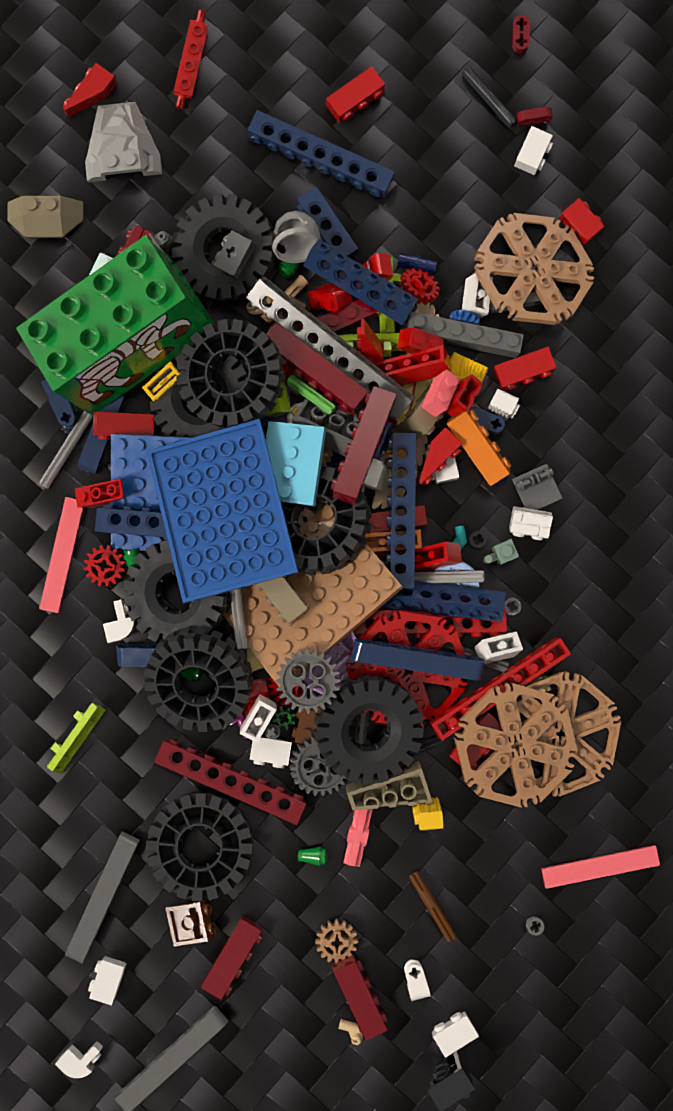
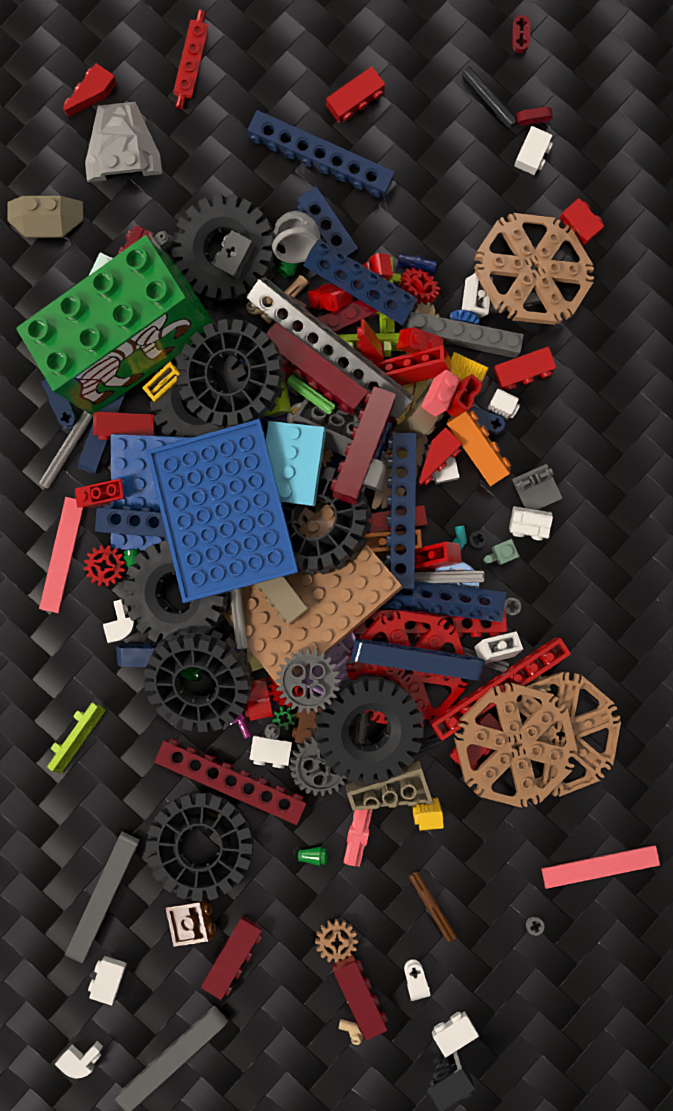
white brick [240,694,277,743] -> none

